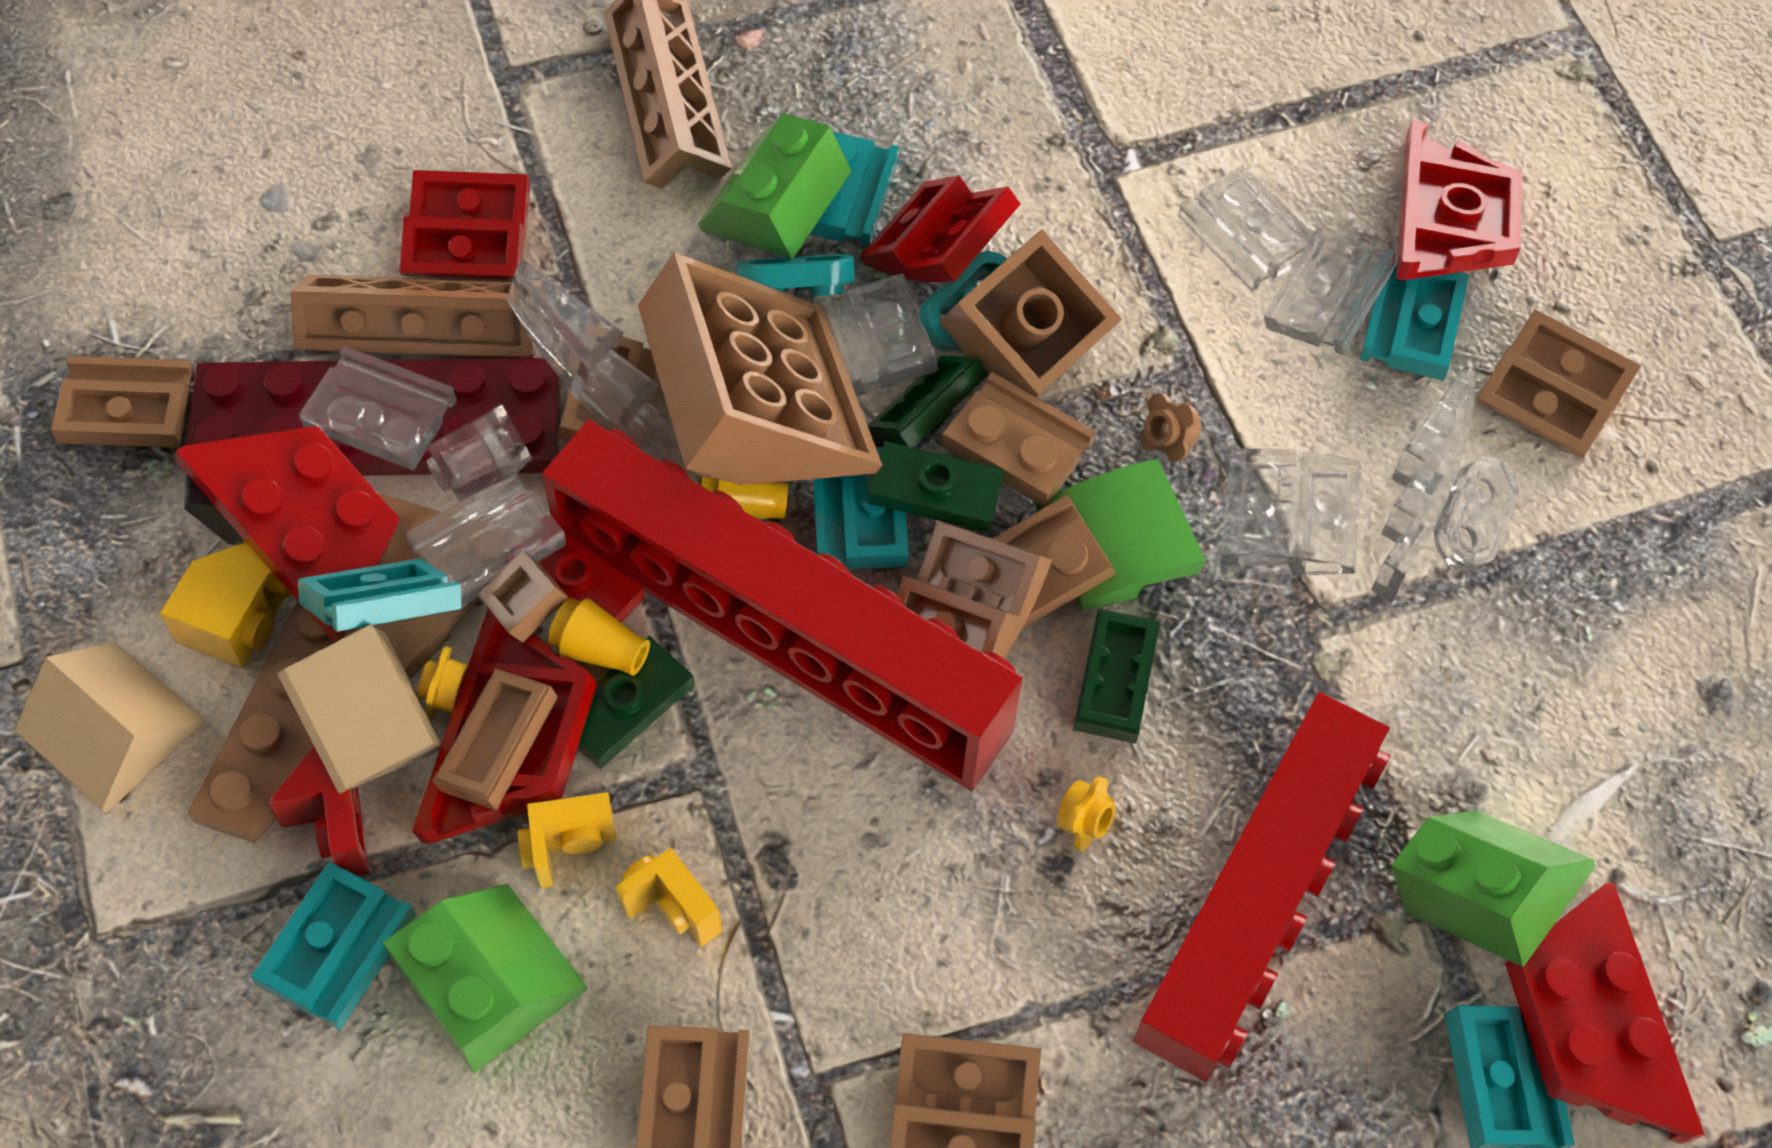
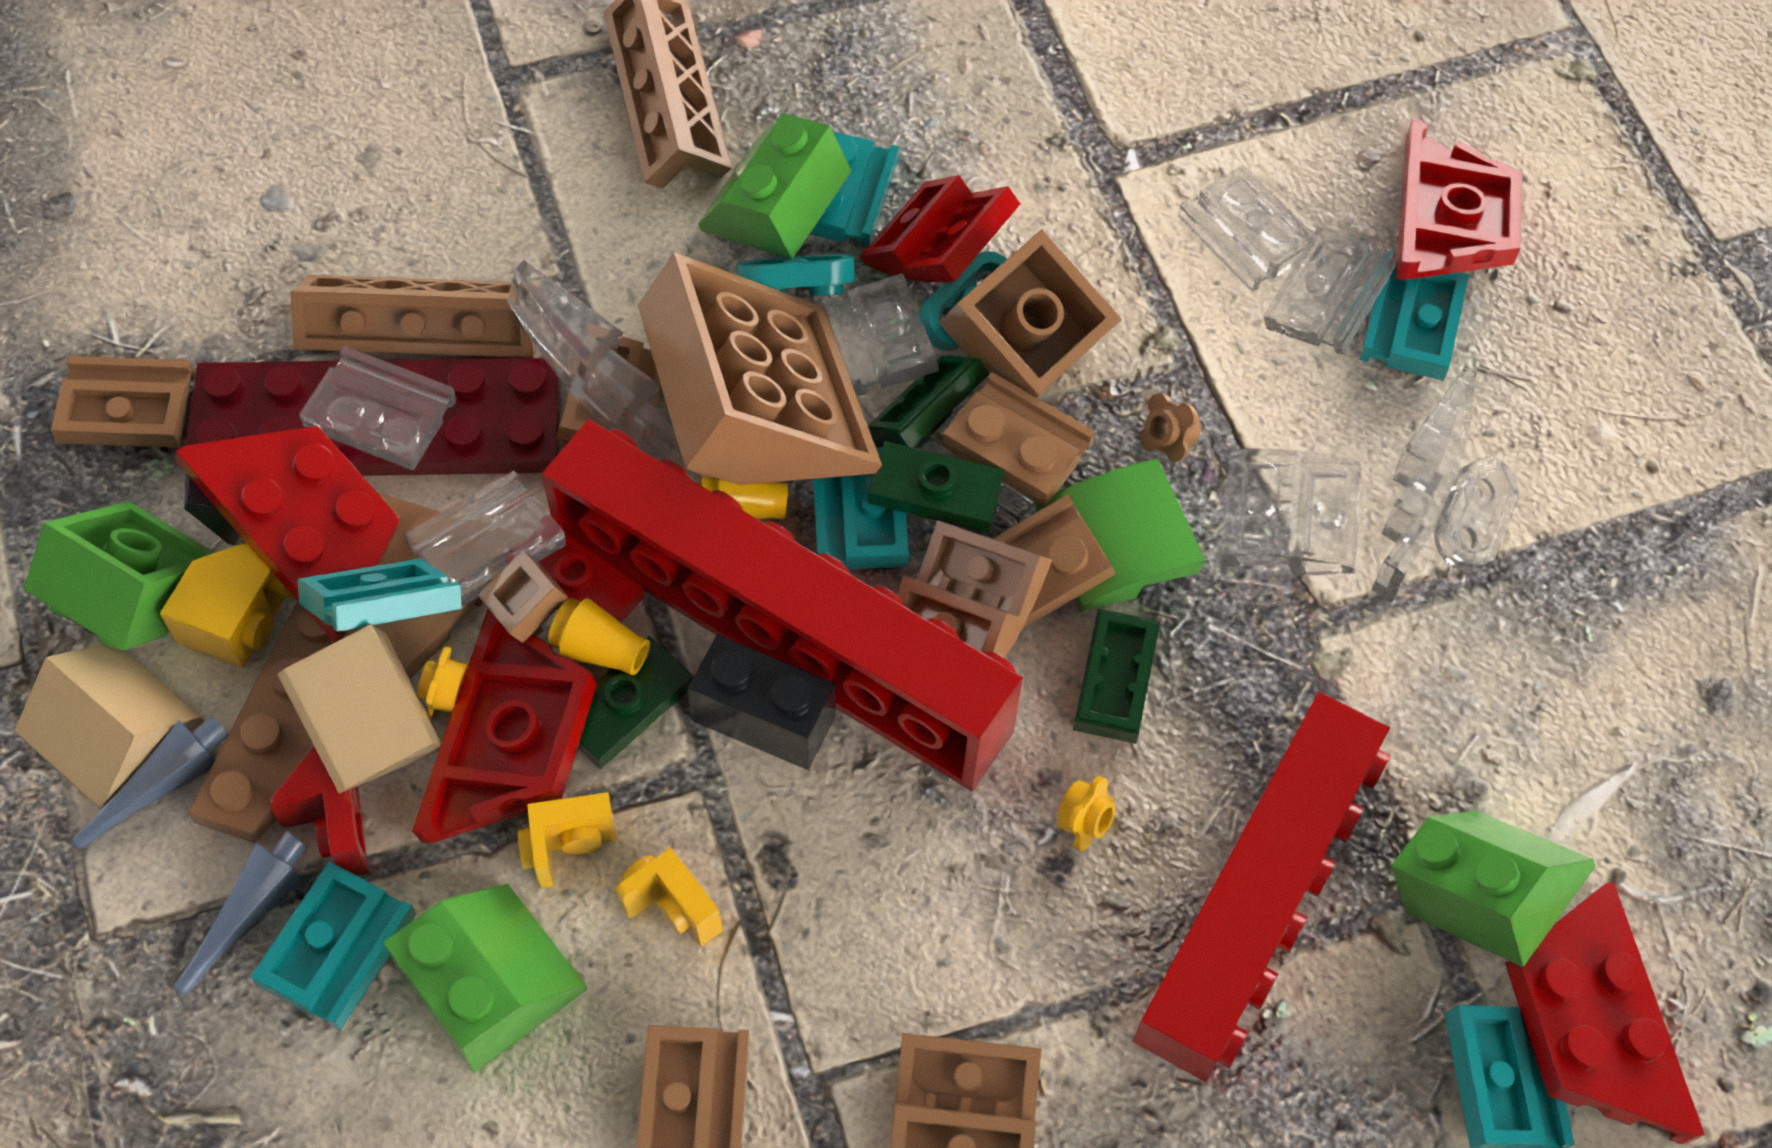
red slope [399,170,531,280] -> none
clear slope [427,404,532,501] -> none
medium nougat tile [432,668,558,811] -> none
medium nougat slope [1476,309,1642,459] -> none
none -> bright green slope [23,501,215,651]
none -> sand blue piece [71,716,228,849]
none -> sand blue piece [174,831,308,996]
none -> black brick [688,634,836,770]

